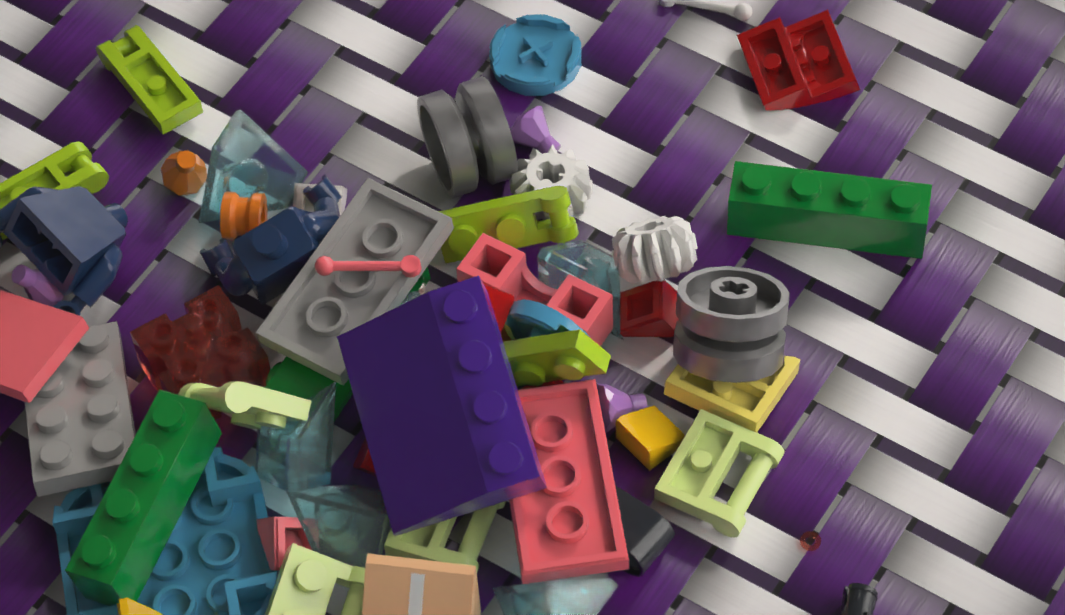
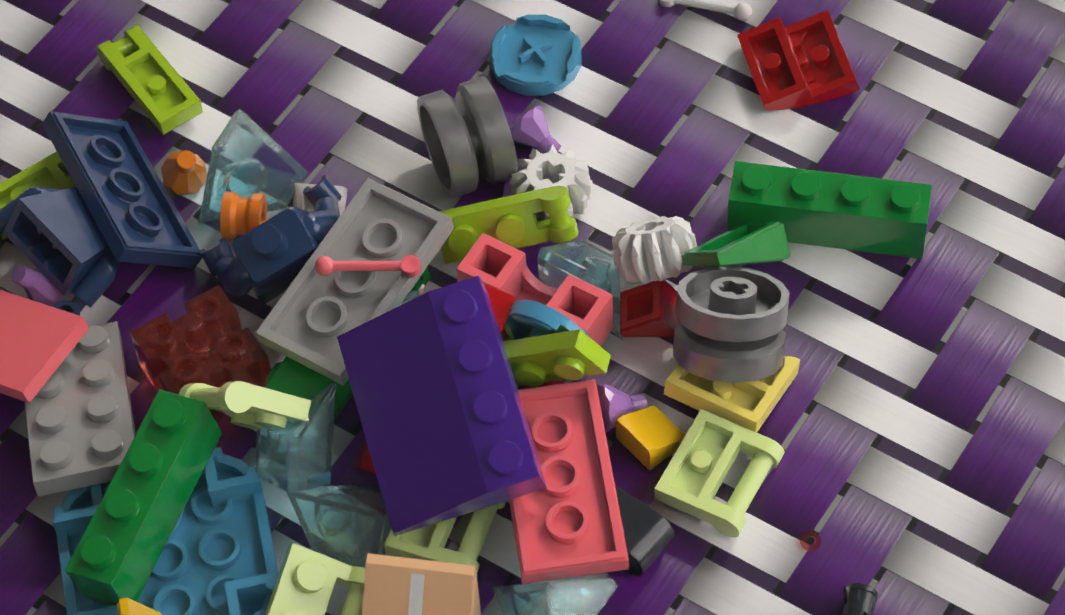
coral slope [257,517,320,571] -> none
none -> dark blue tile [42,112,202,268]
none -> green slope [681,221,790,267]

